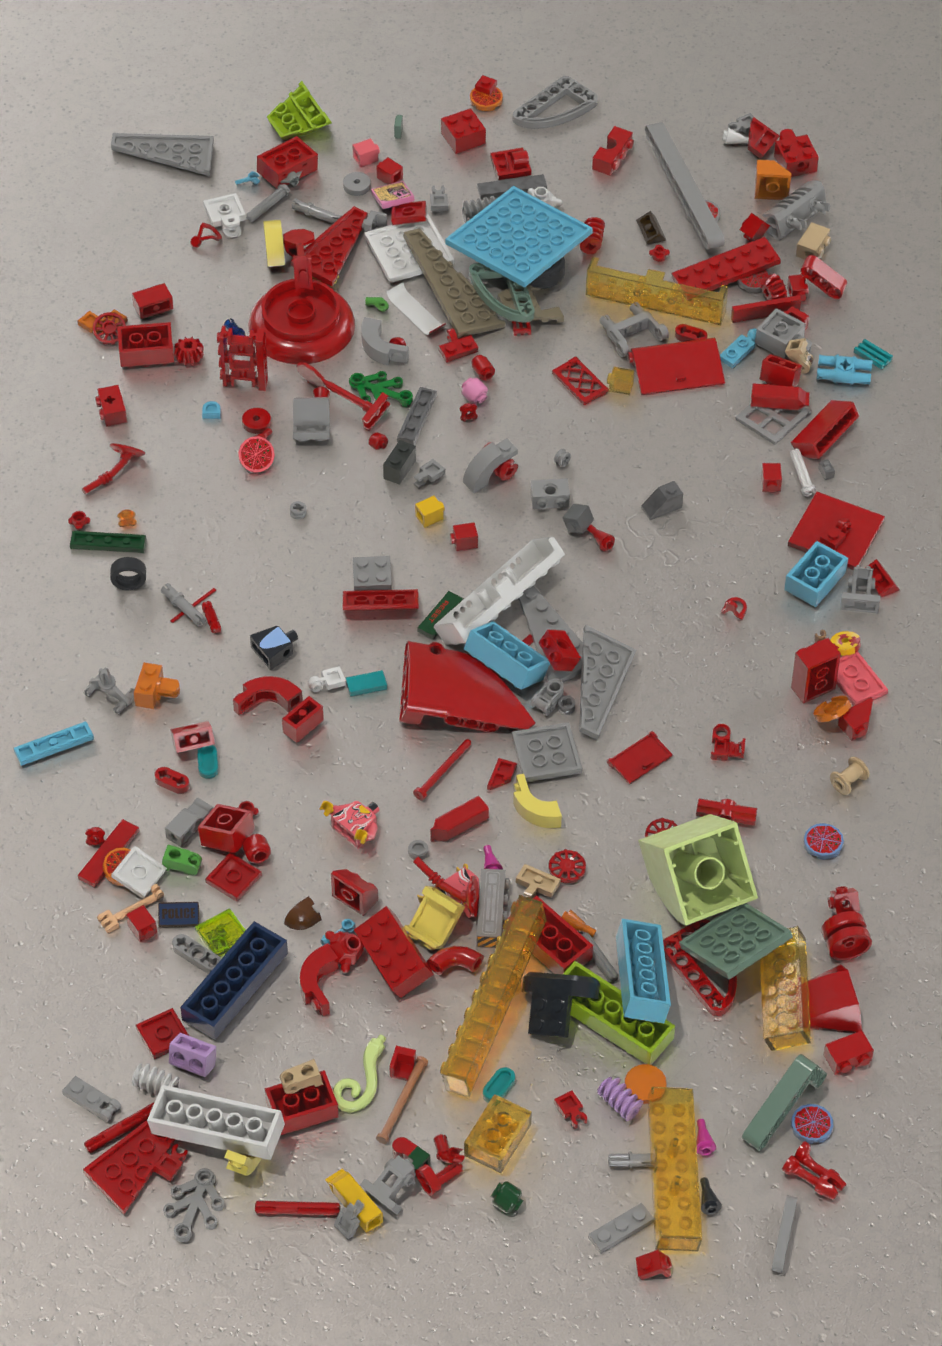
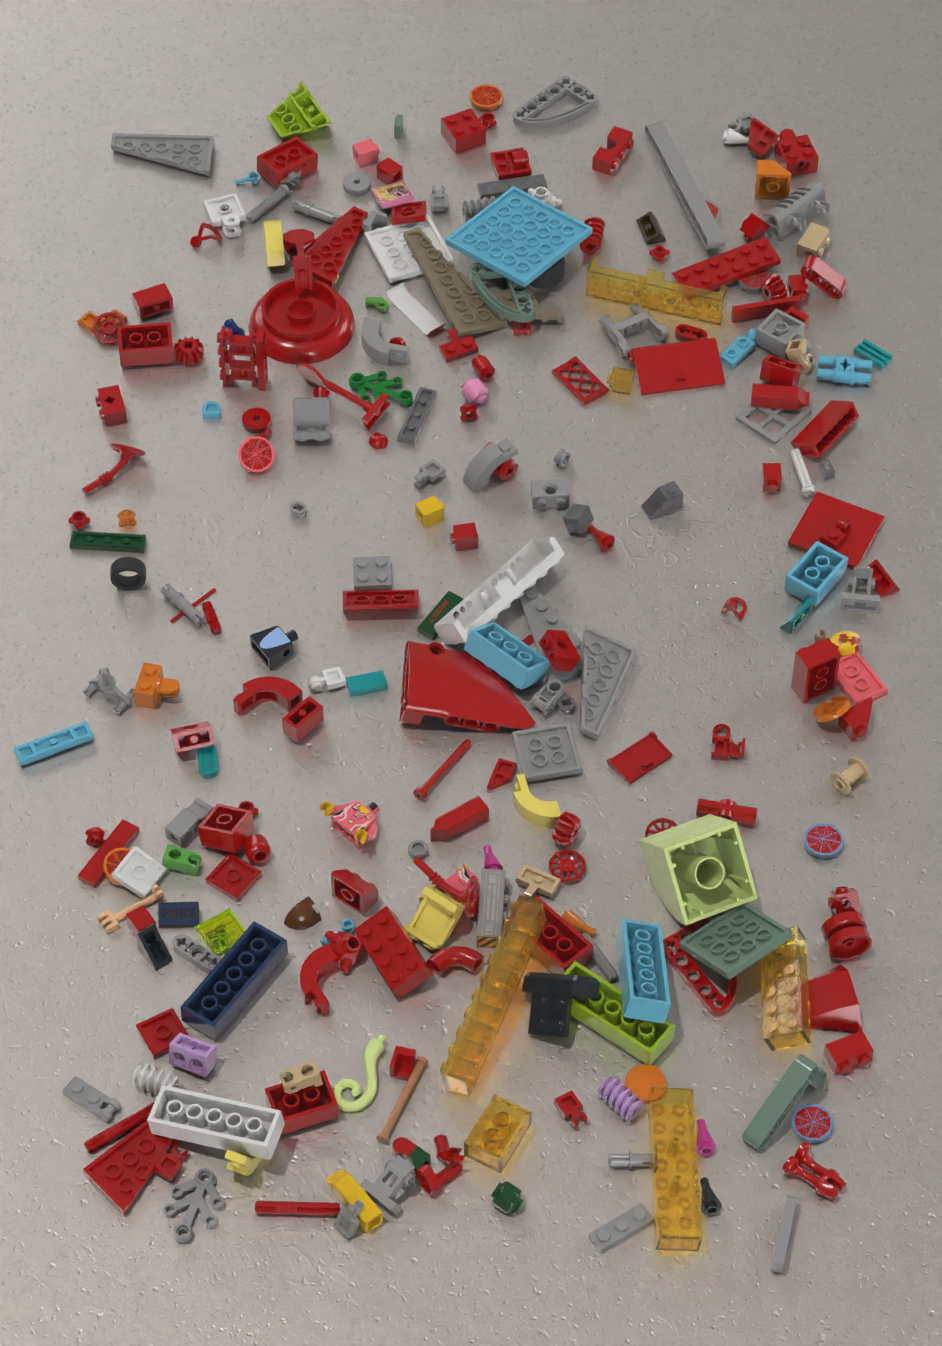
red beam [155,767,190,794] -> none
pearl dark grey brick [383,440,416,485] -> none
red plate [475,75,497,95] -> none
teal tile [483,1067,515,1104] -> none
red bracket [636,1249,672,1280] -> none
none -> black slope [136,924,172,970]
none -> red plate [479,112,497,128]
none -> red gear [552,811,581,847]
none -> teal slope [780,597,813,634]

